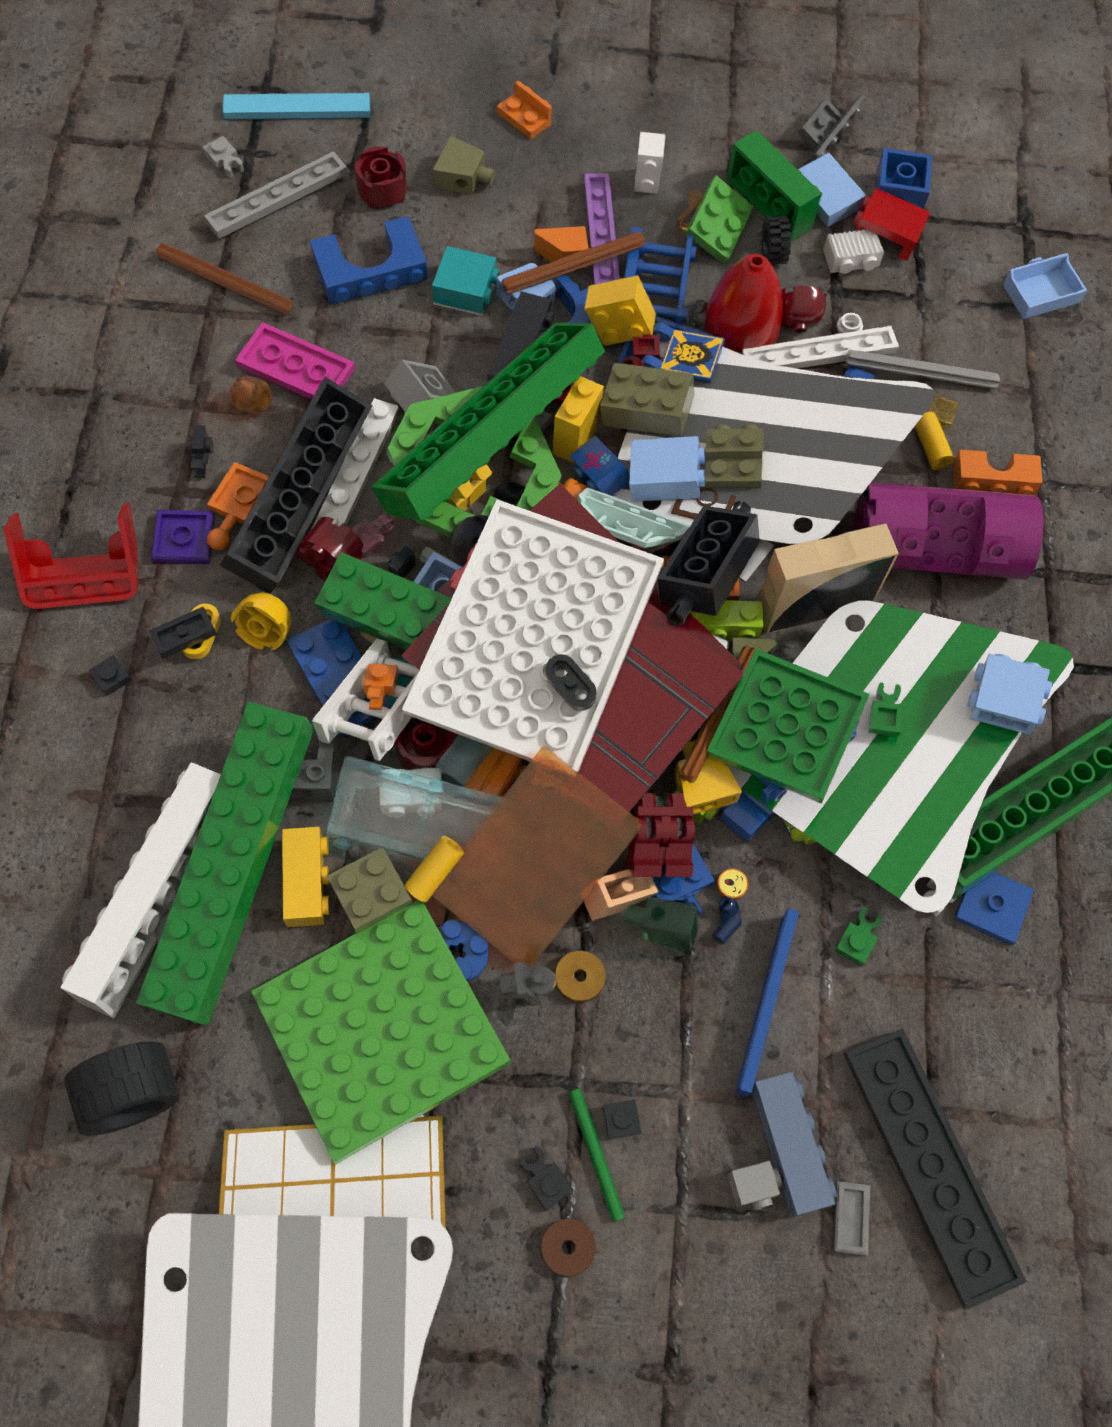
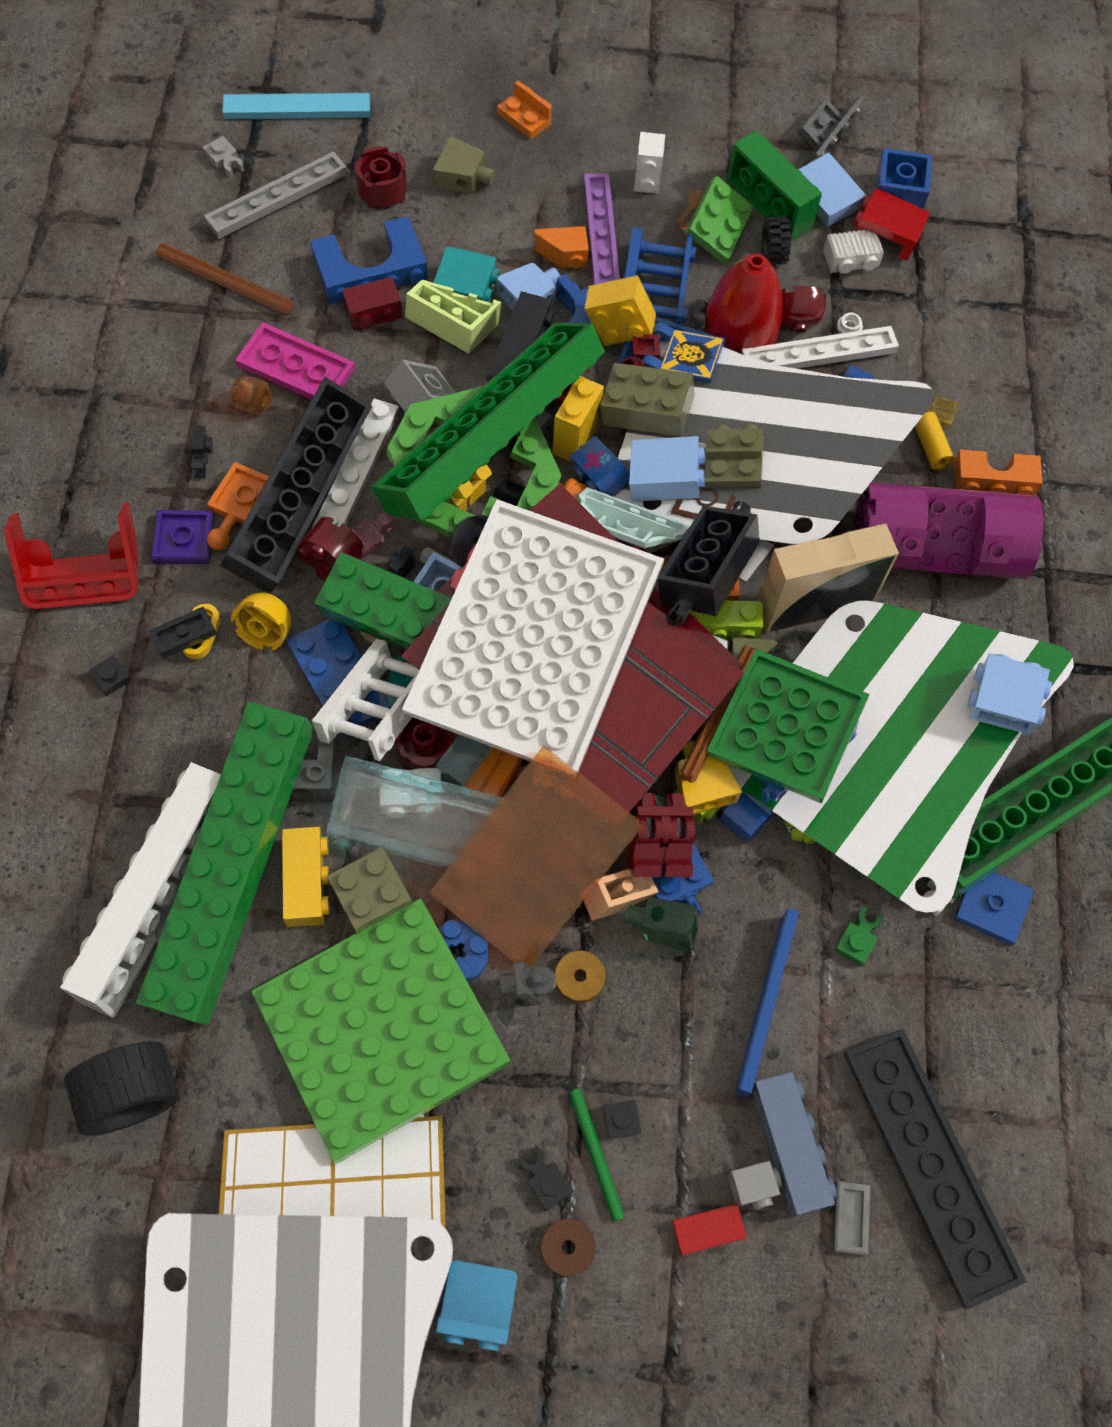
orange plate [363,664,399,710] -> none
yellow piece [404,836,465,902] -> none
dark orange axle [502,231,645,294] -> none
black plate [545,654,597,711] -> none
dark blue arm [712,897,742,945] -> none
light yellow tile [716,868,748,901] -> none
light grey axle [845,350,1000,389] -> none
green plate [869,682,903,737] -> none
light blue container [1003,253,1087,319] -> none
none -> dark red brick [342,277,403,330]
none -> yellowish green wedge [405,280,501,354]
none -> dark azure bracket [437,1261,517,1351]
none -> red tile [672,1204,747,1256]

